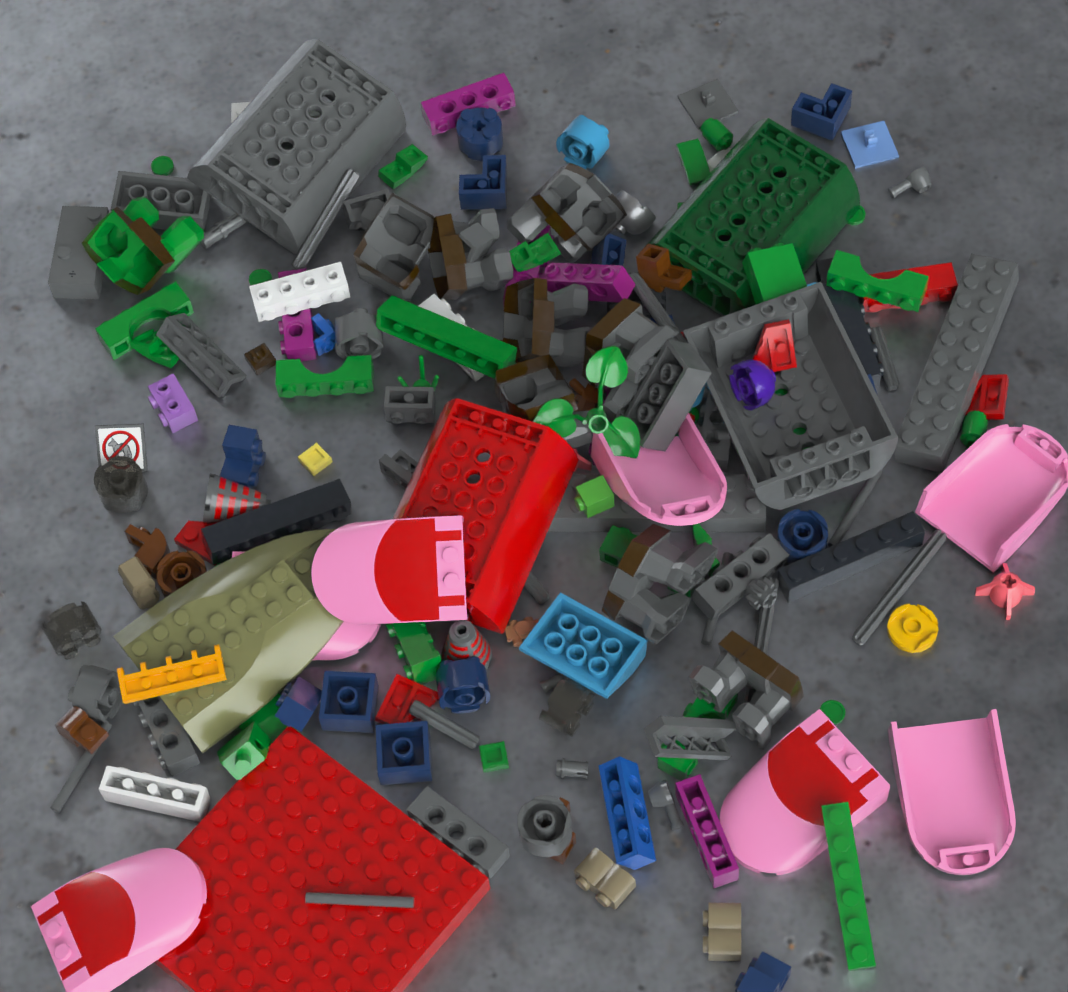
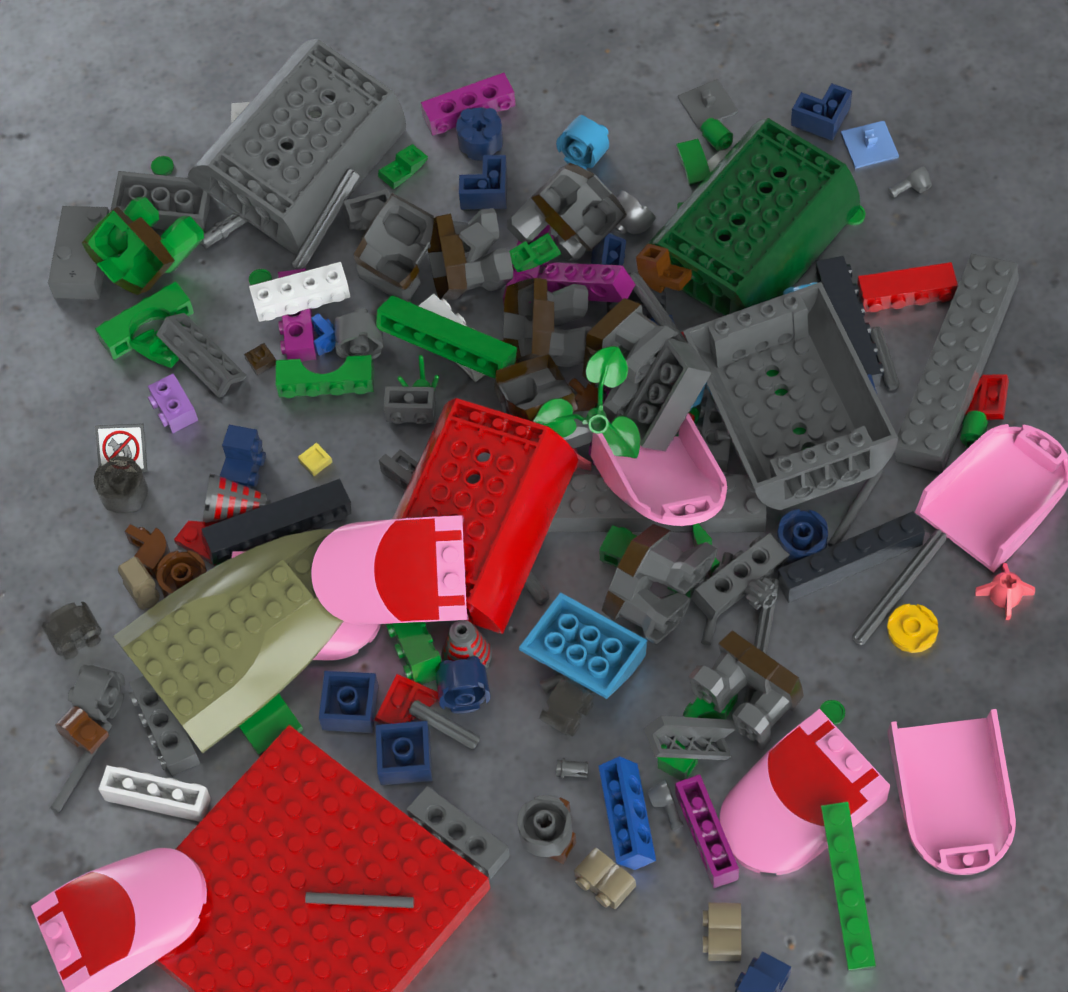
light orange hinge [117,644,227,704] -> none
green torso [217,721,271,780] -> none
dark blue brick [275,676,322,732] -> none
green tile [479,741,509,773] -> none
nougat piece [505,617,539,647] -> none
bright green brick [574,475,614,518] -> none
dark purple cylinder [729,359,776,411] -> none
green brick [742,243,807,305] -> none
red wing [752,319,797,372] -> none
green arch [826,250,929,312] -> none

